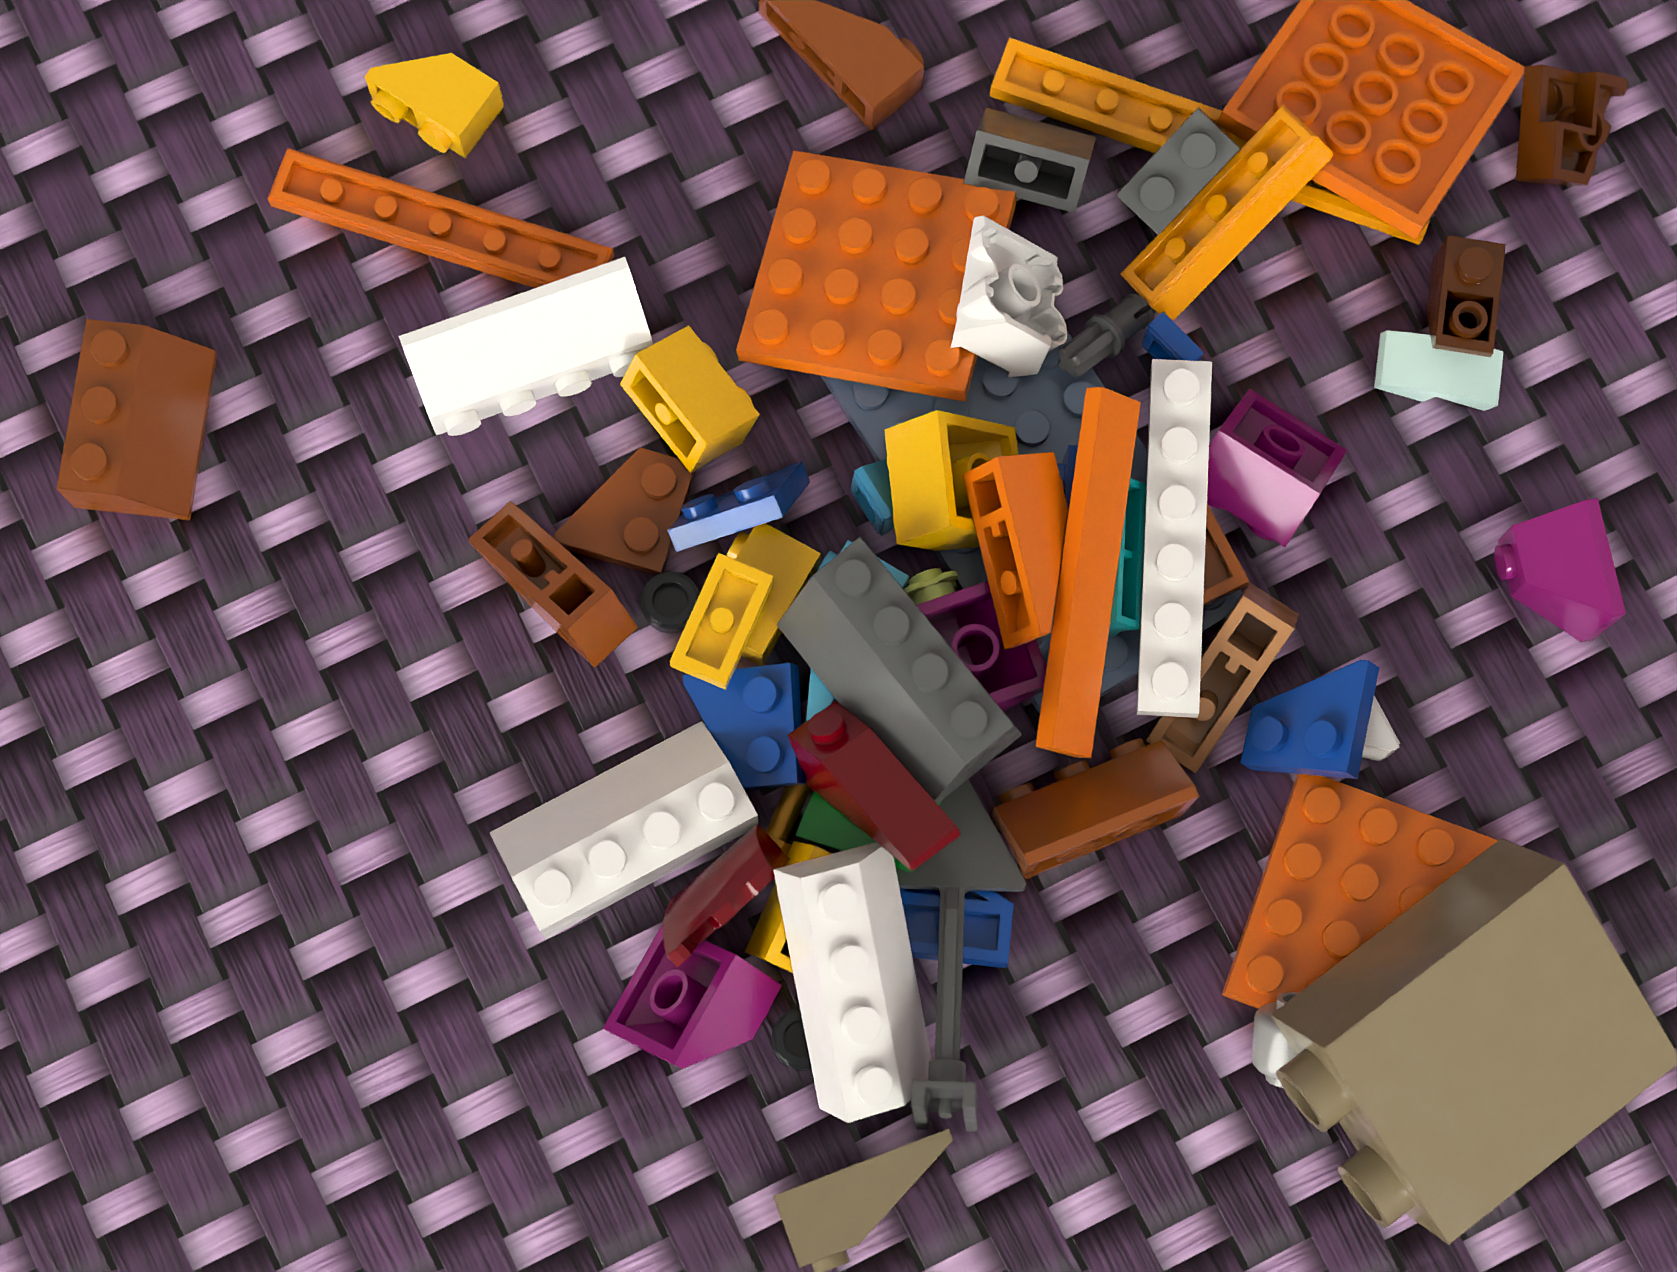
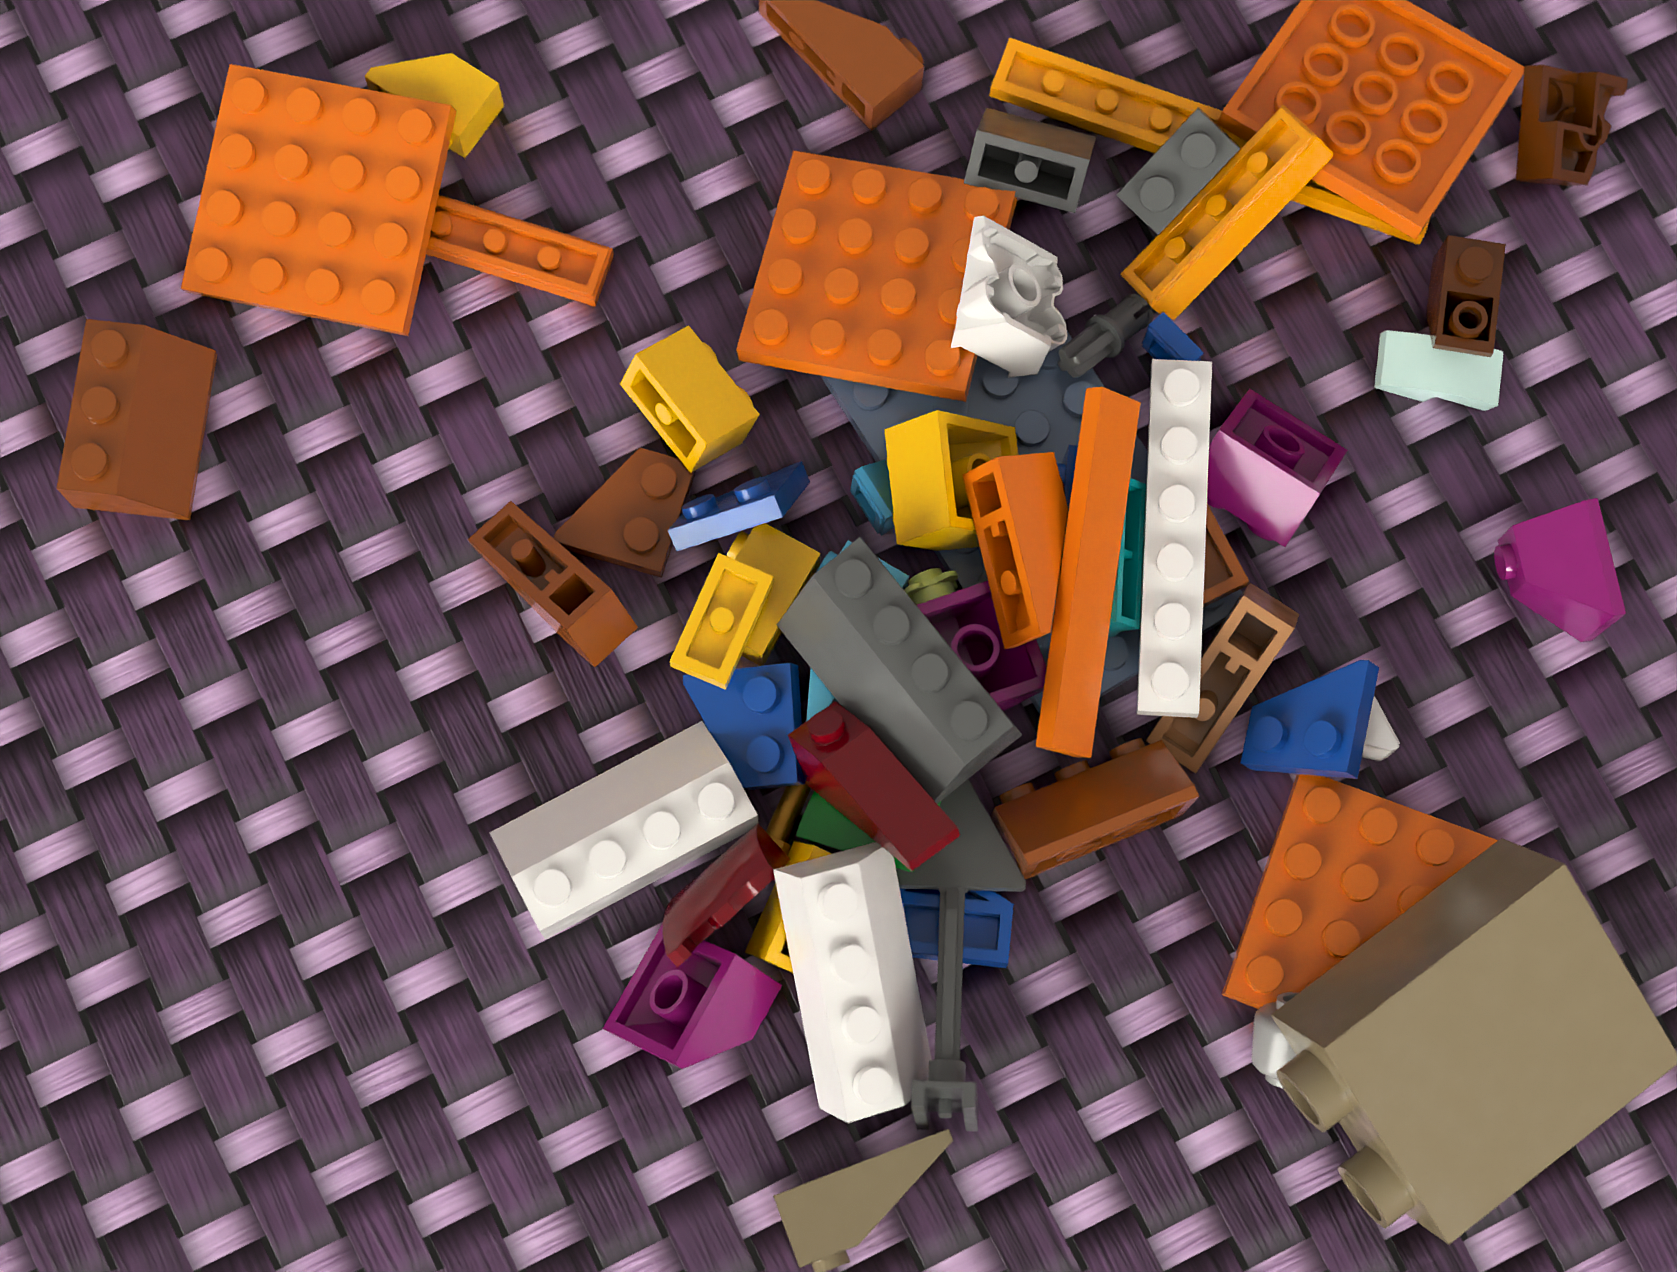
white slope [399,257,653,436] -> none
black tile [641,571,700,634] -> none
black tile [771,1008,812,1071] -> none
none -> orange plate [181,64,457,336]

